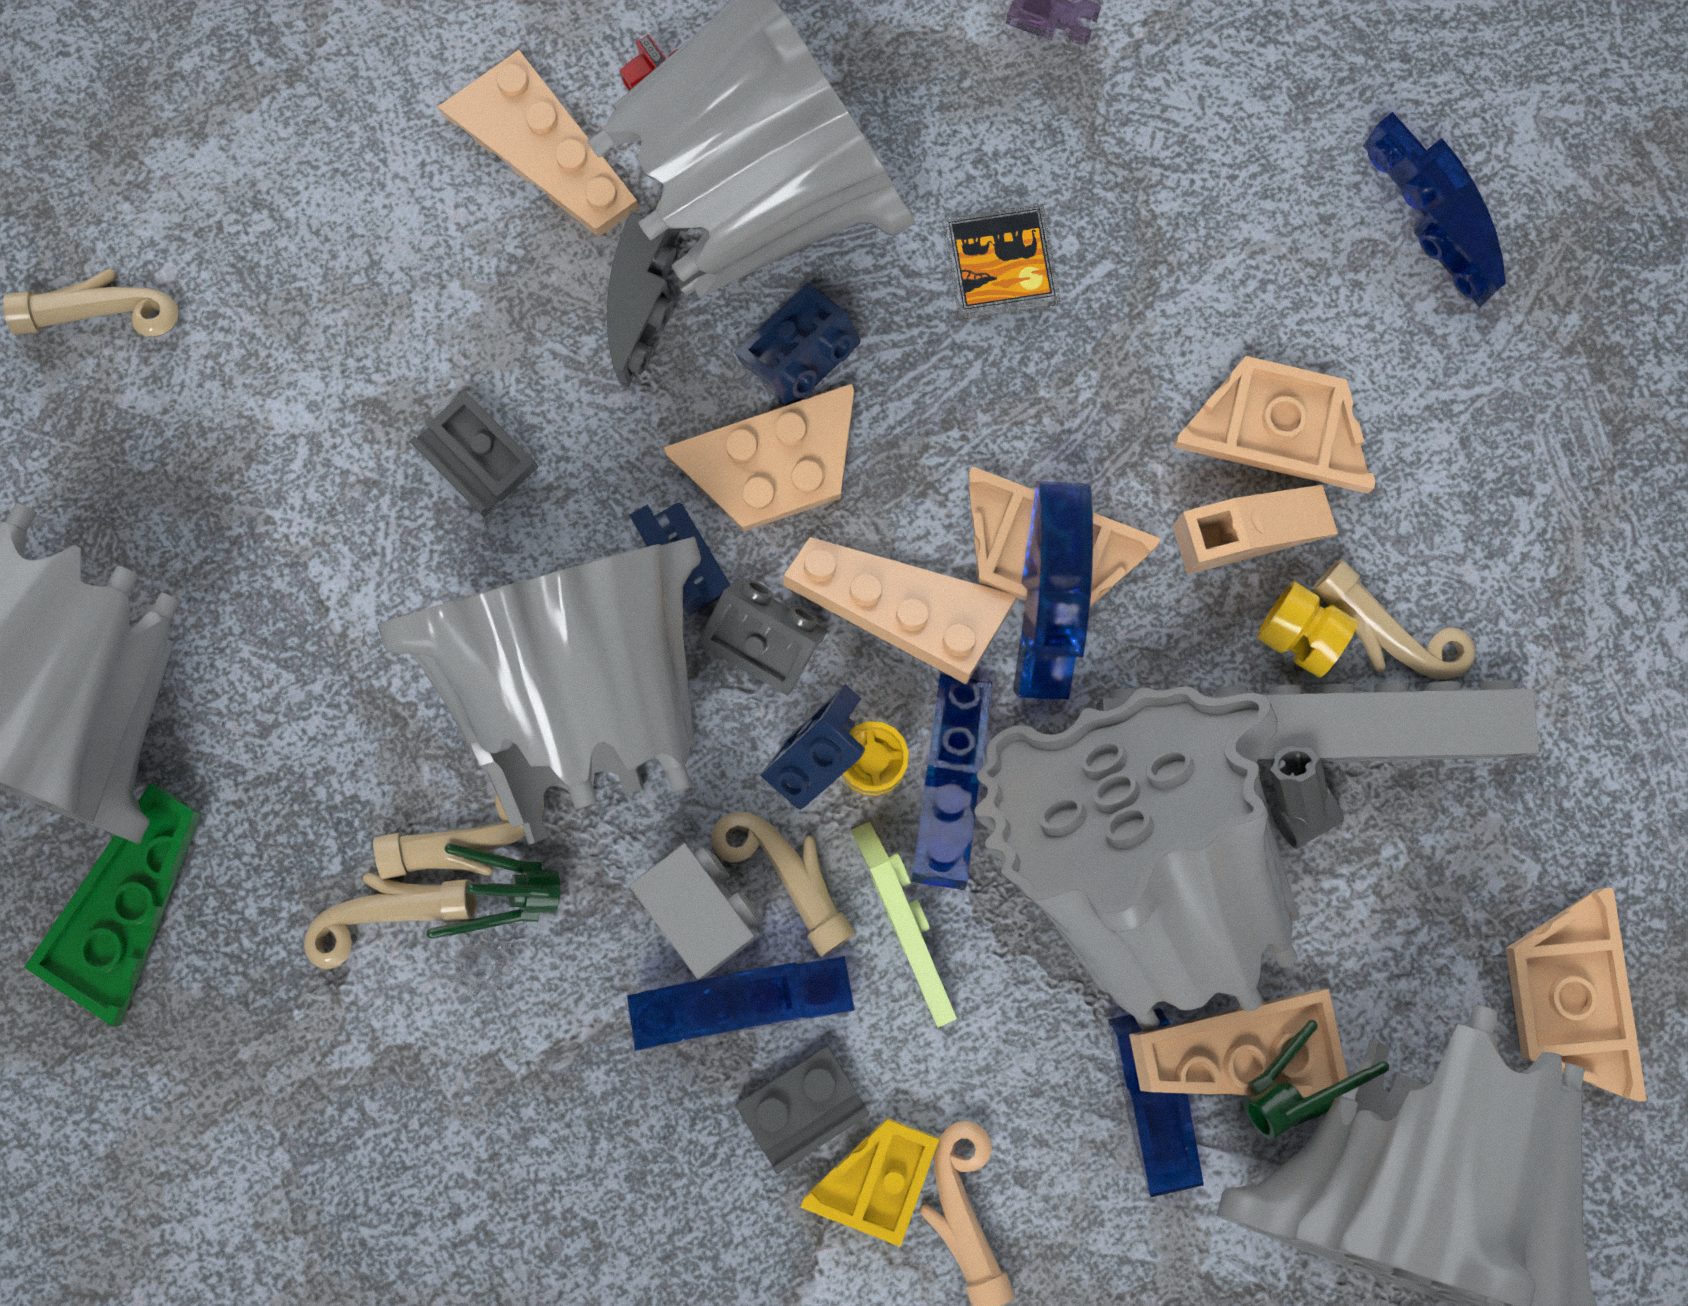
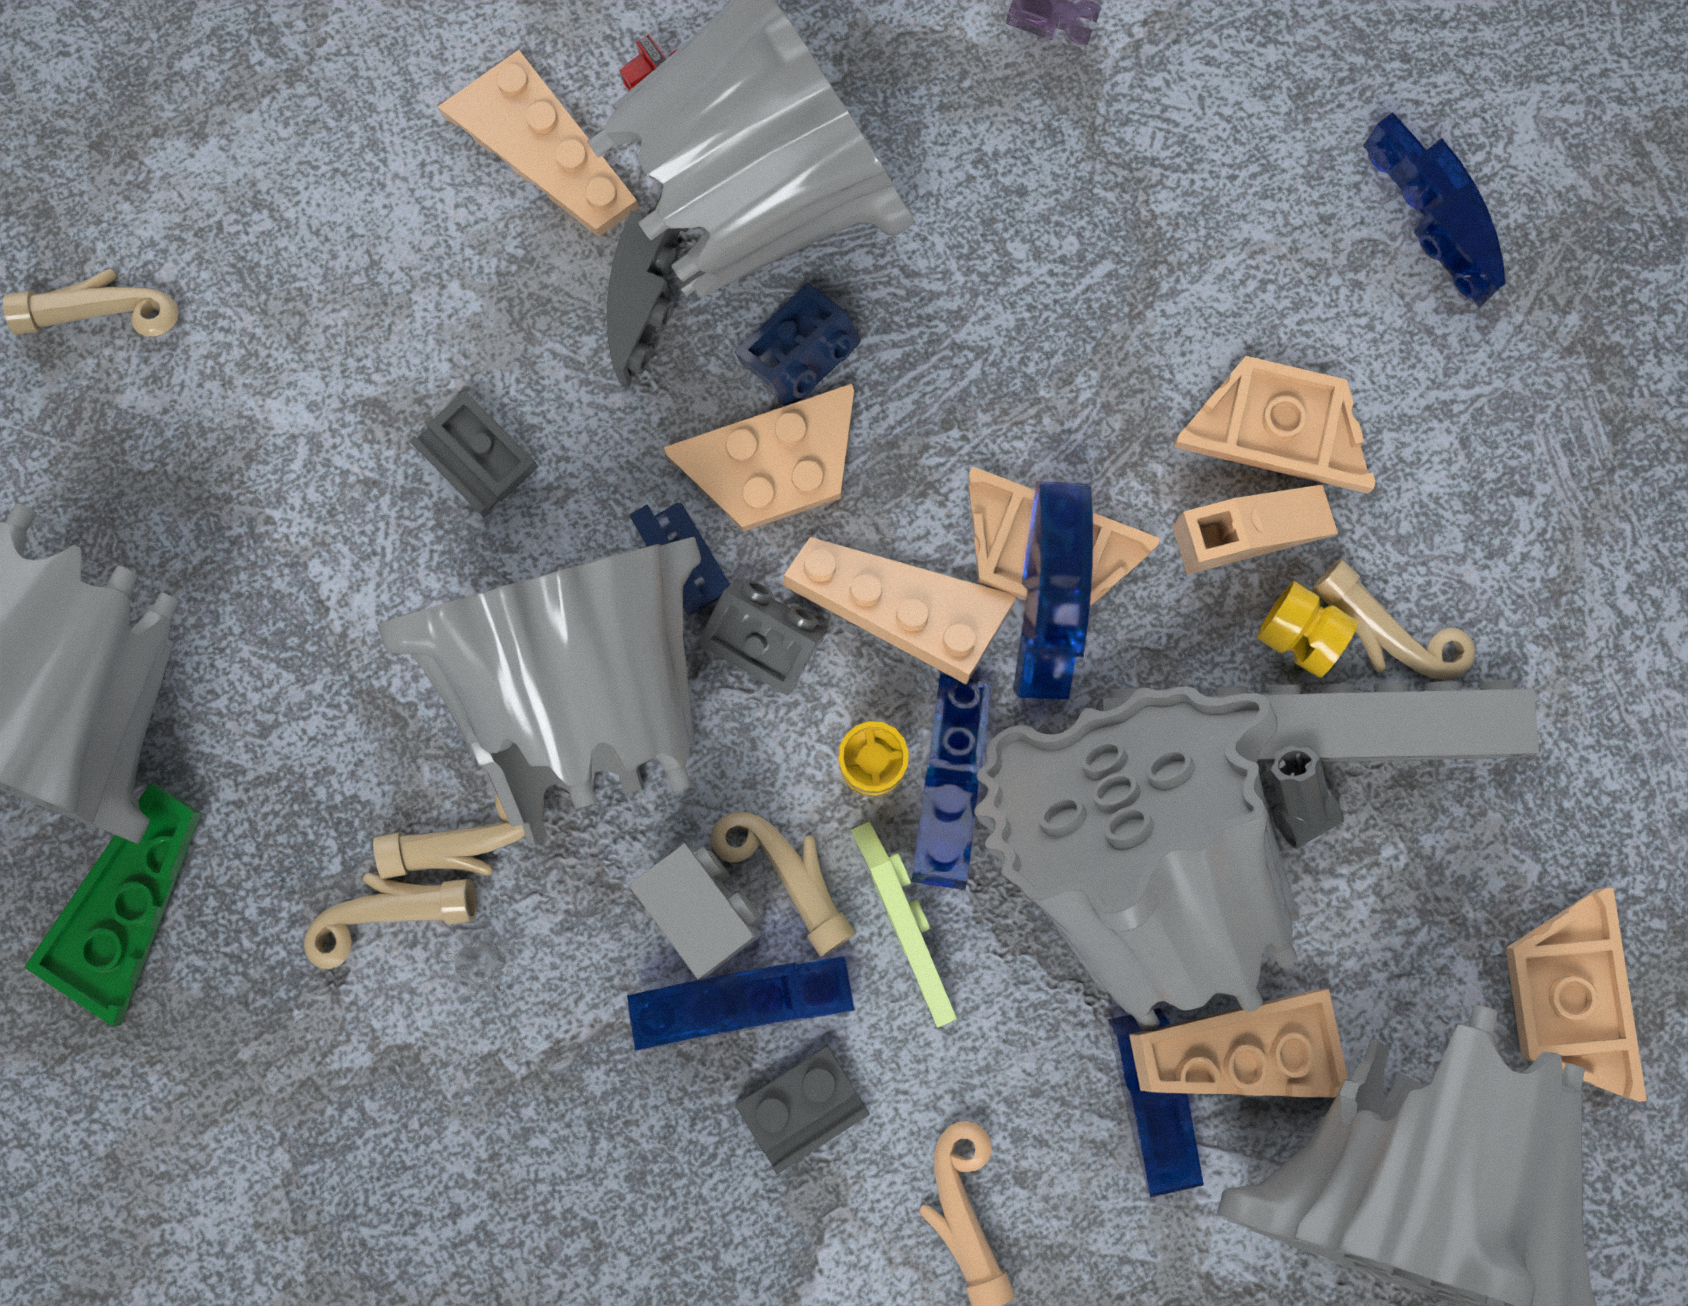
dark green plant [426,843,560,939] -> none
dark blue bracket [760,684,865,810] -> none
yellow wing [800,1117,939,1247] -> none
tile [942,204,1061,321] -> none
dark green plant [1244,1020,1389,1140] -> none

